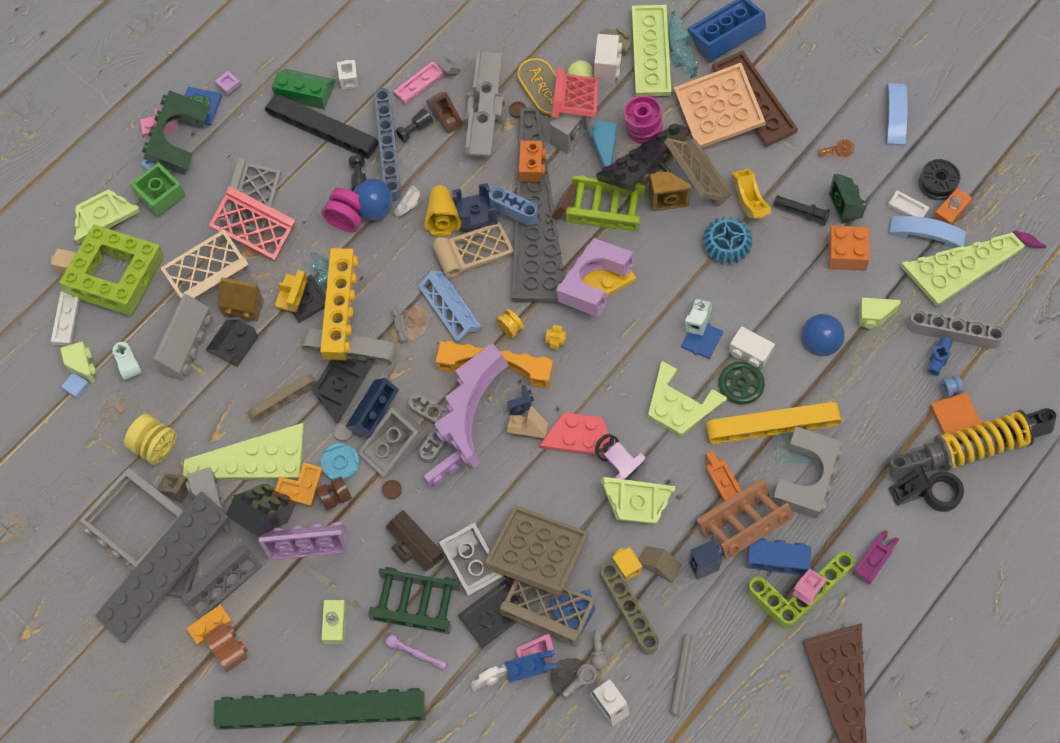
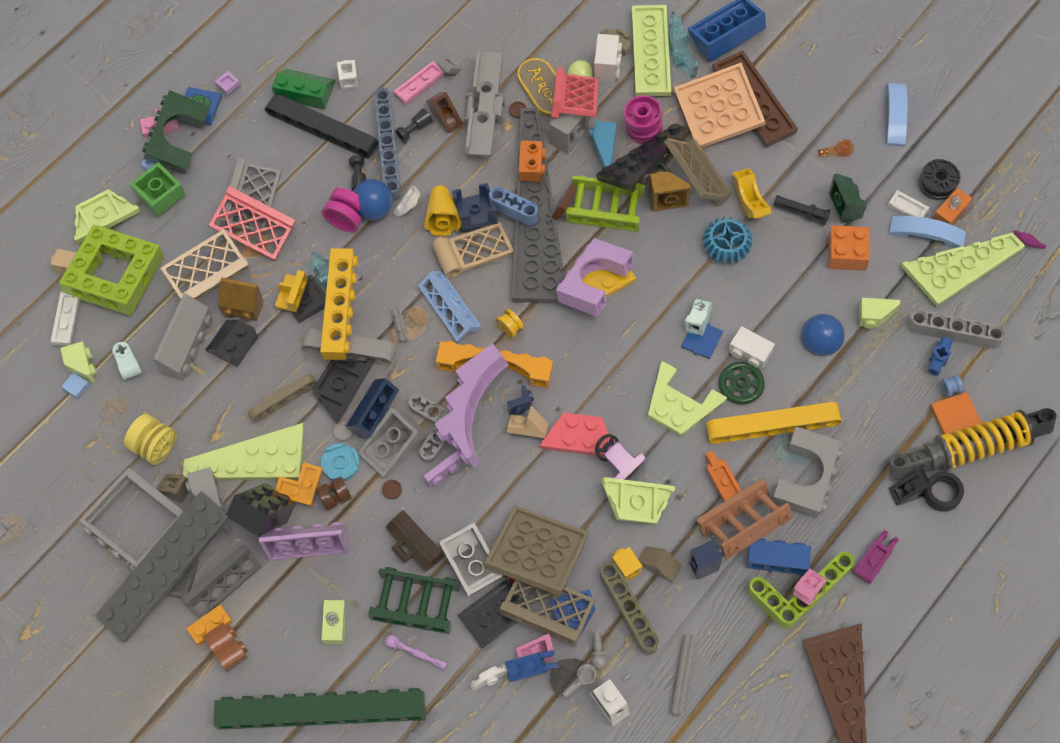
yellow gear [545,325,567,349] -> none

